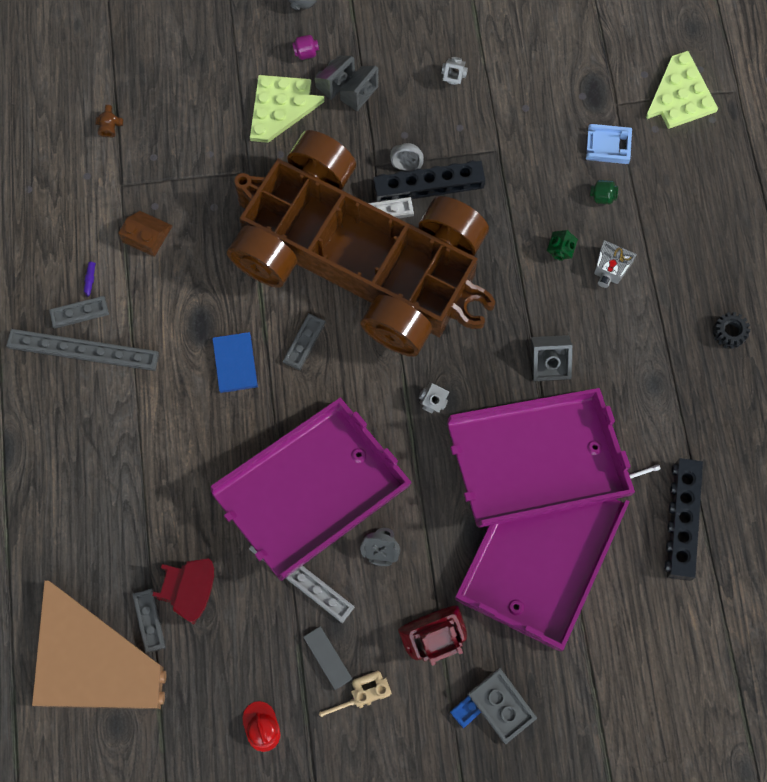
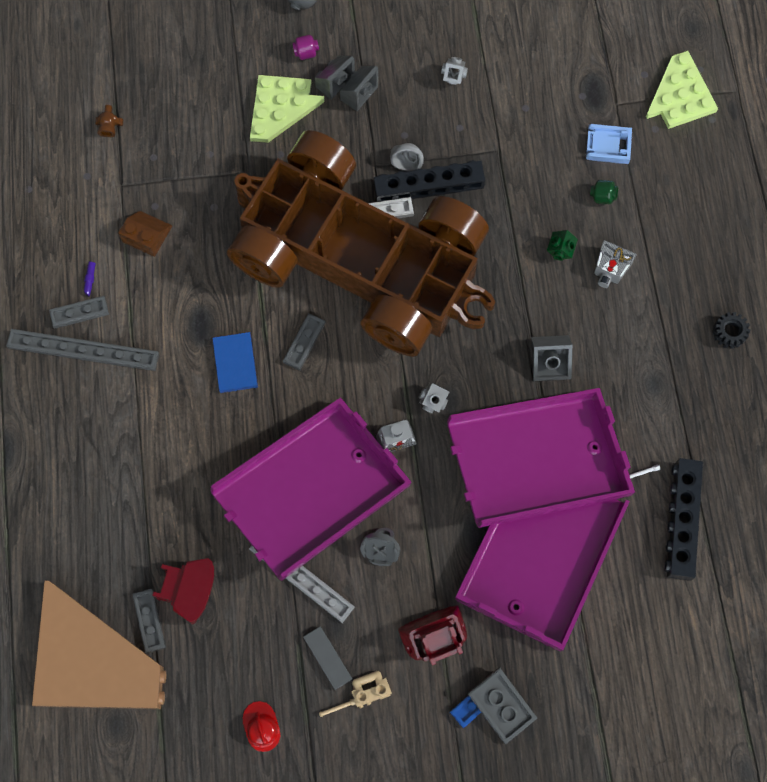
none -> light grey torso [376,420,417,452]

